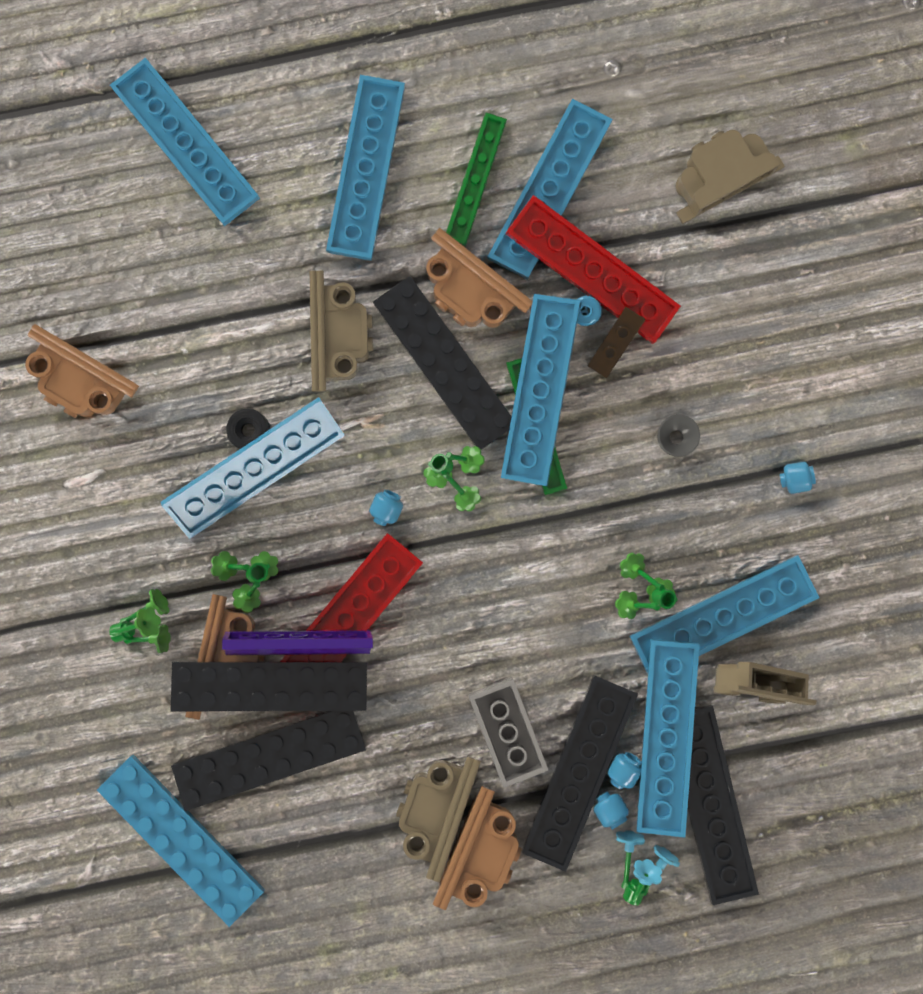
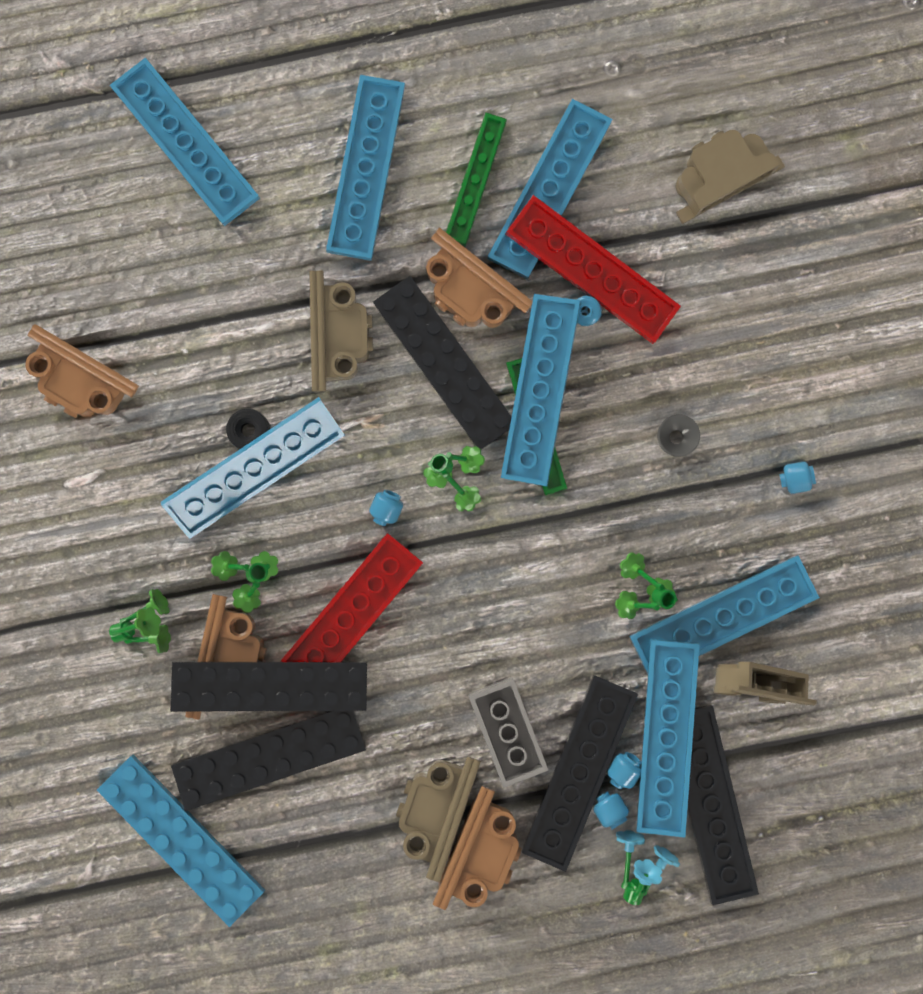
dark purple arch [222,630,373,655] -> none
dark brown plate [587,306,646,378] -> none

